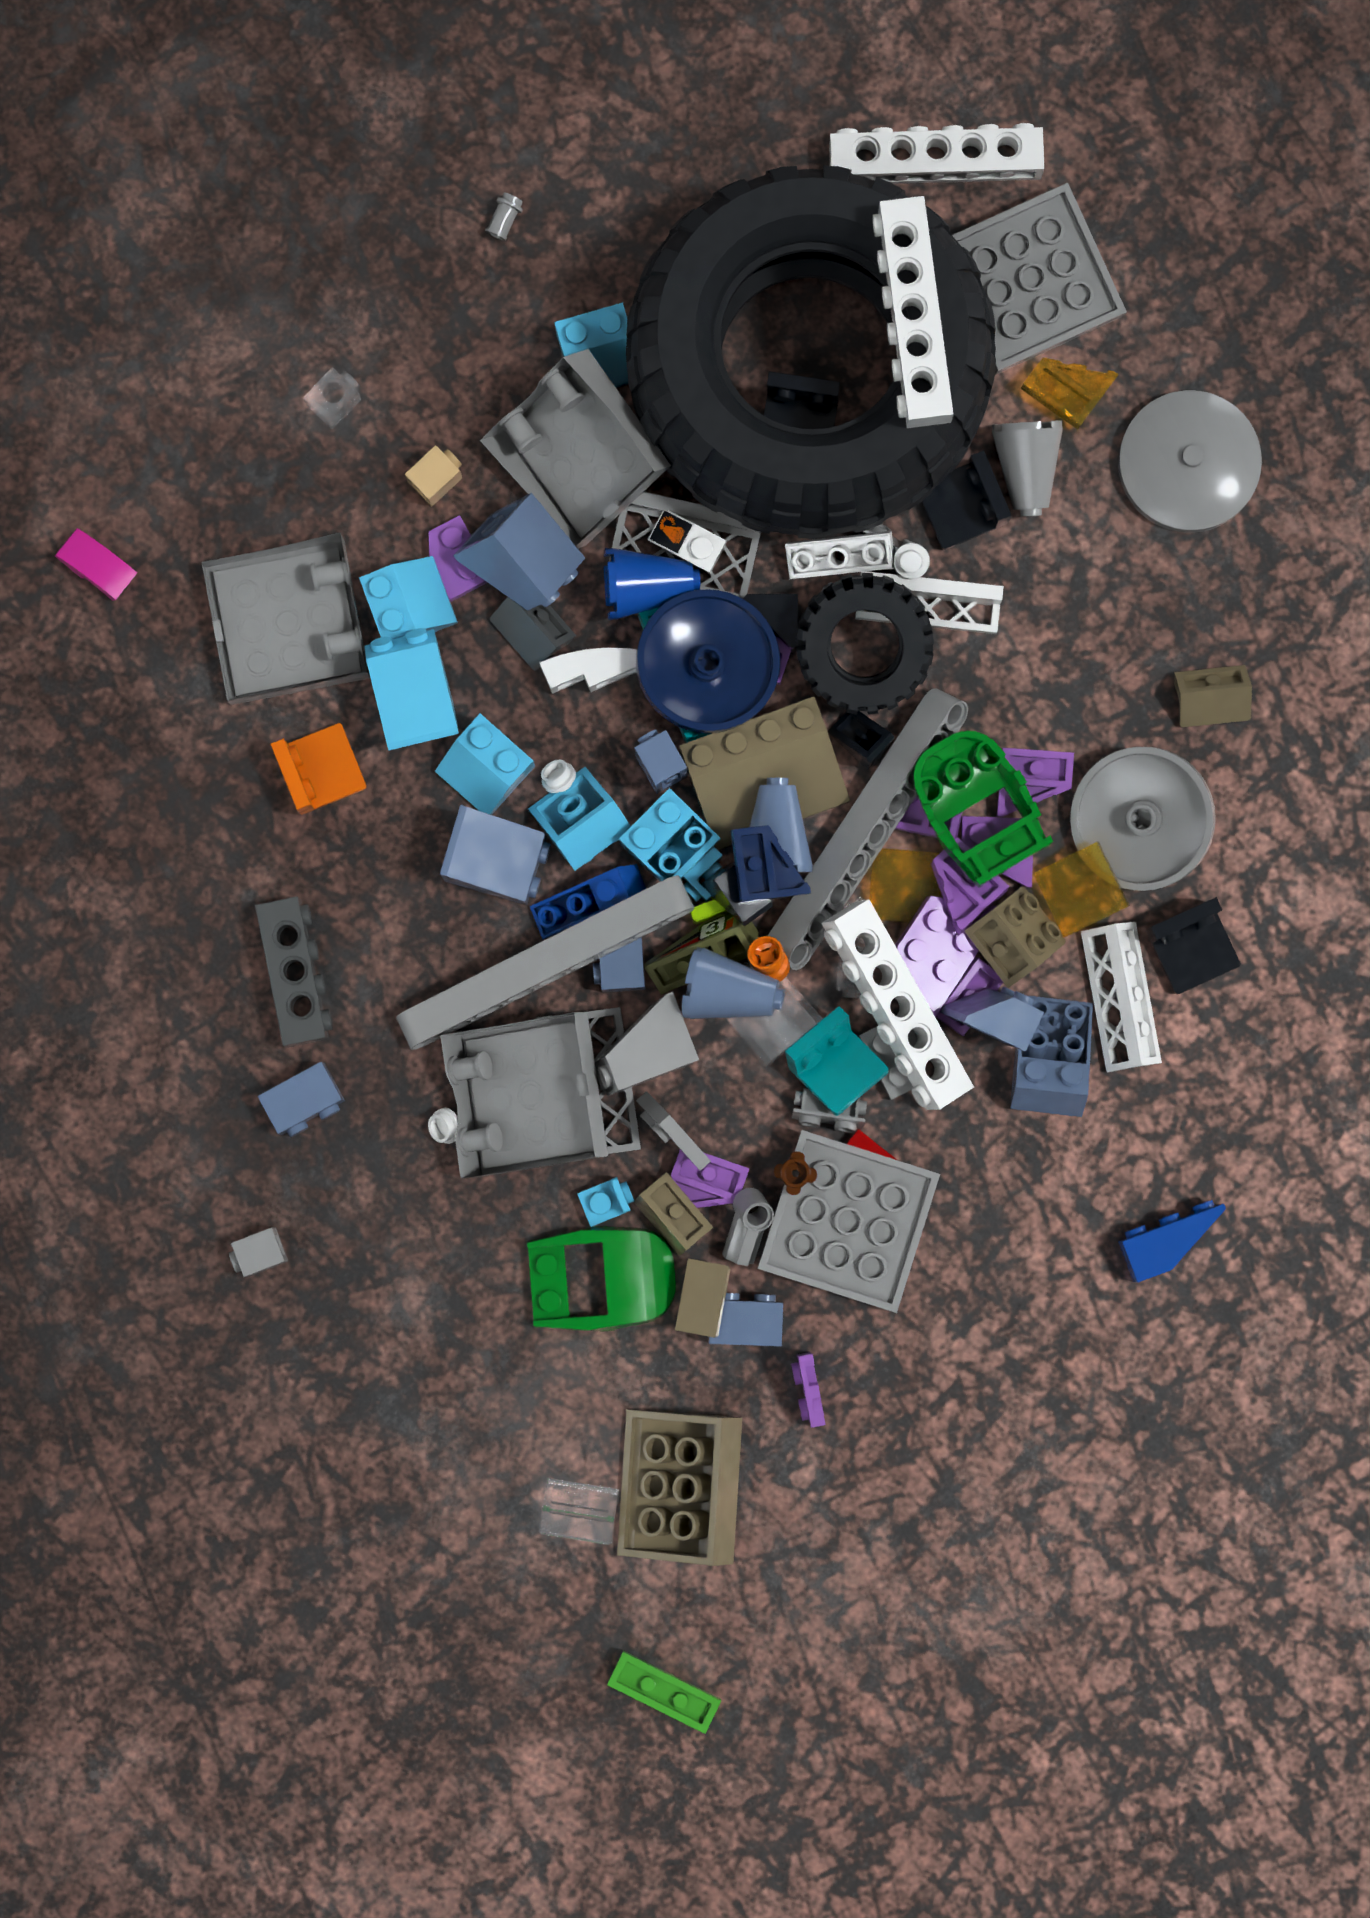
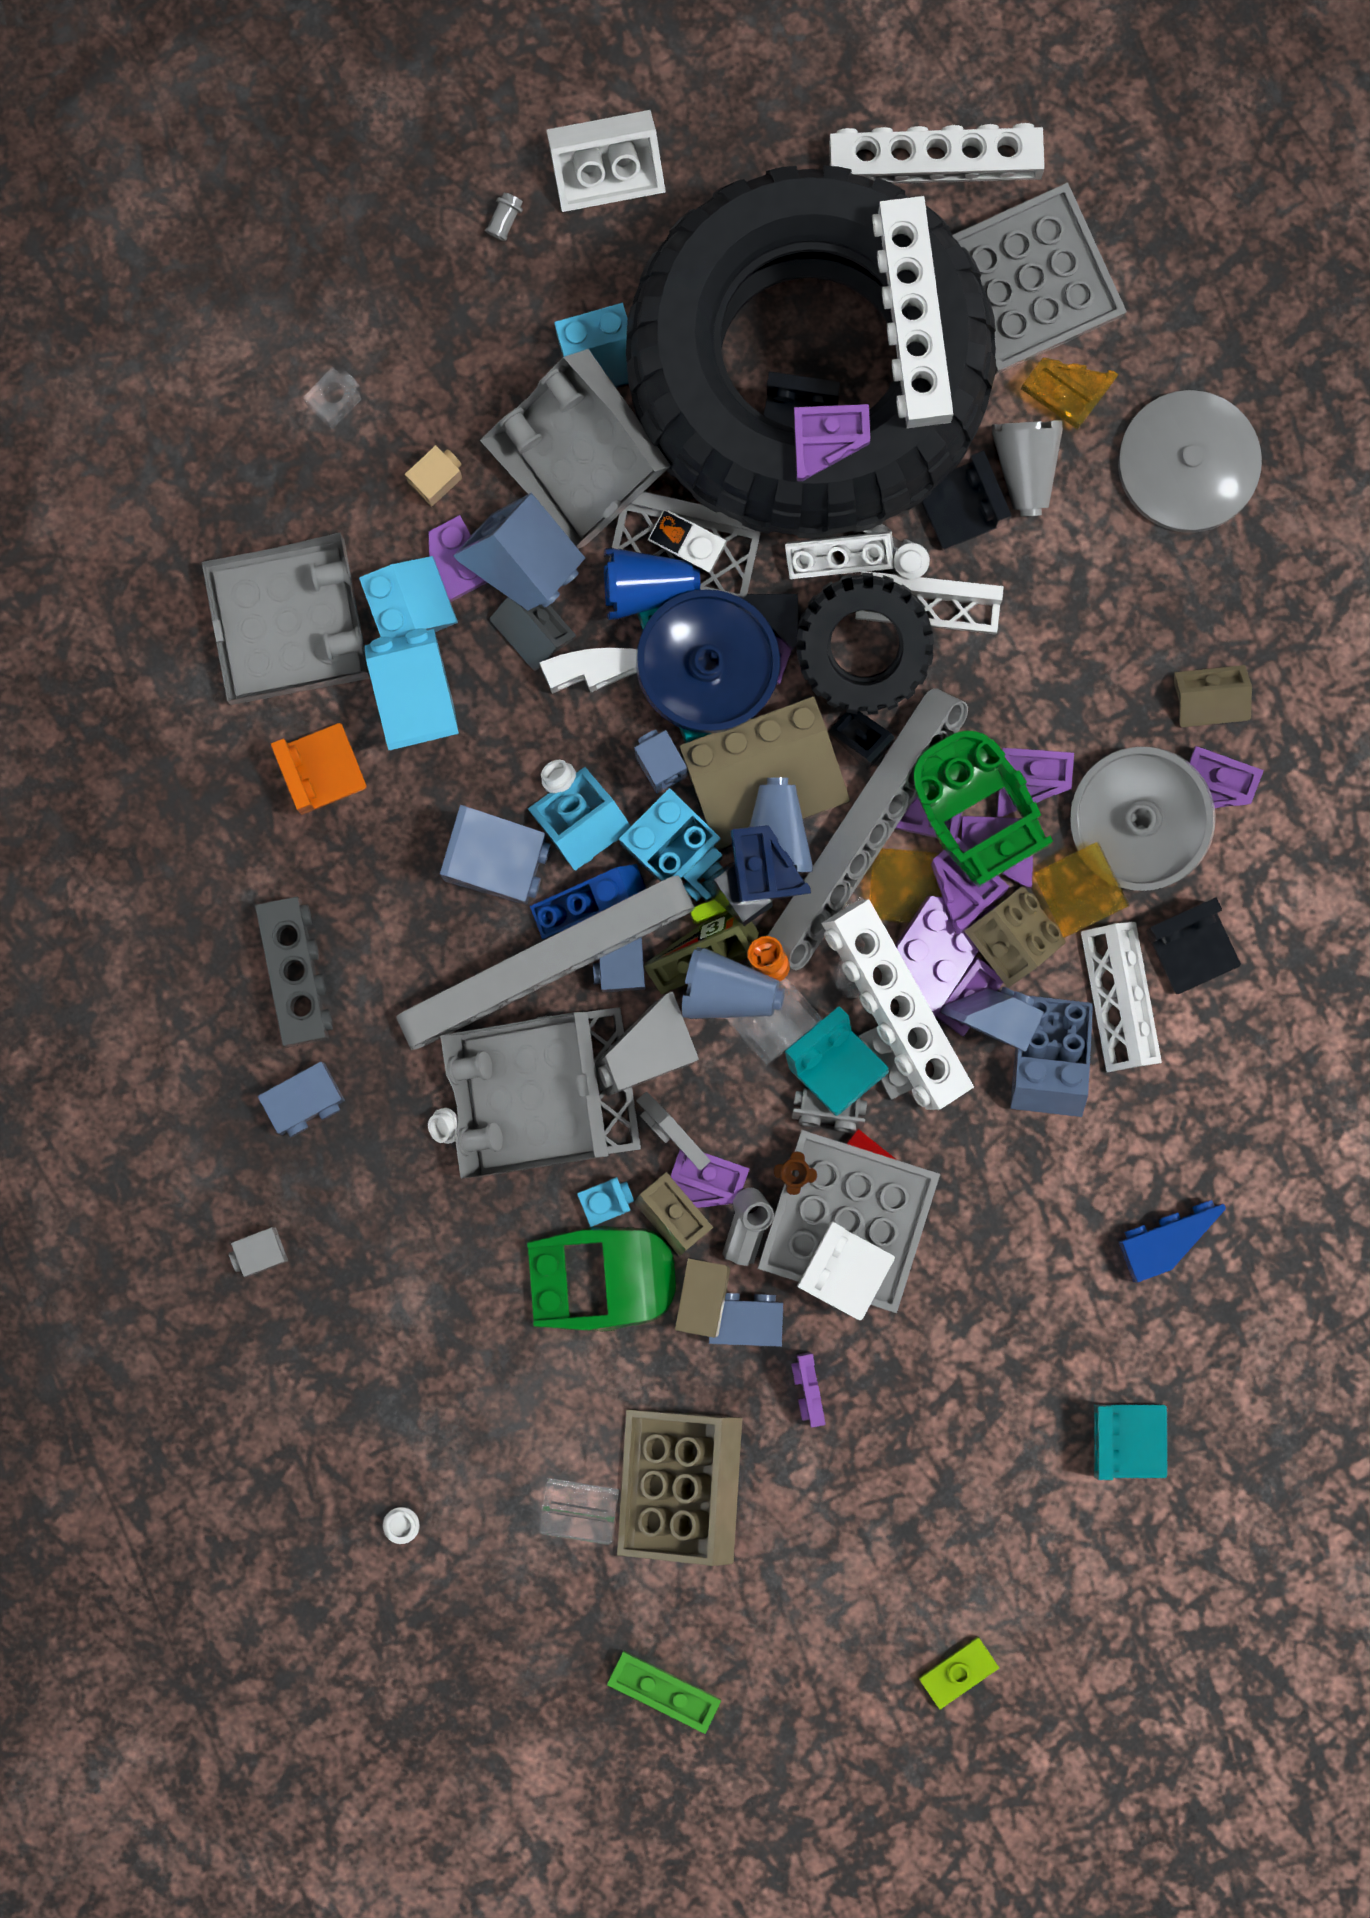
dark pink slope [54,528,137,601] -> none
medium azure slope [435,713,535,815] -> none
none -> white plate [383,1507,420,1544]
none -> white slope [547,110,666,212]
none -> medium lavender wing [794,404,870,481]
none -> white bracket [797,1222,895,1320]
none -> lime plate [919,1637,999,1709]
none -> teal bracket [1094,1404,1167,1480]
none -> medium lavender wing [1189,746,1264,808]

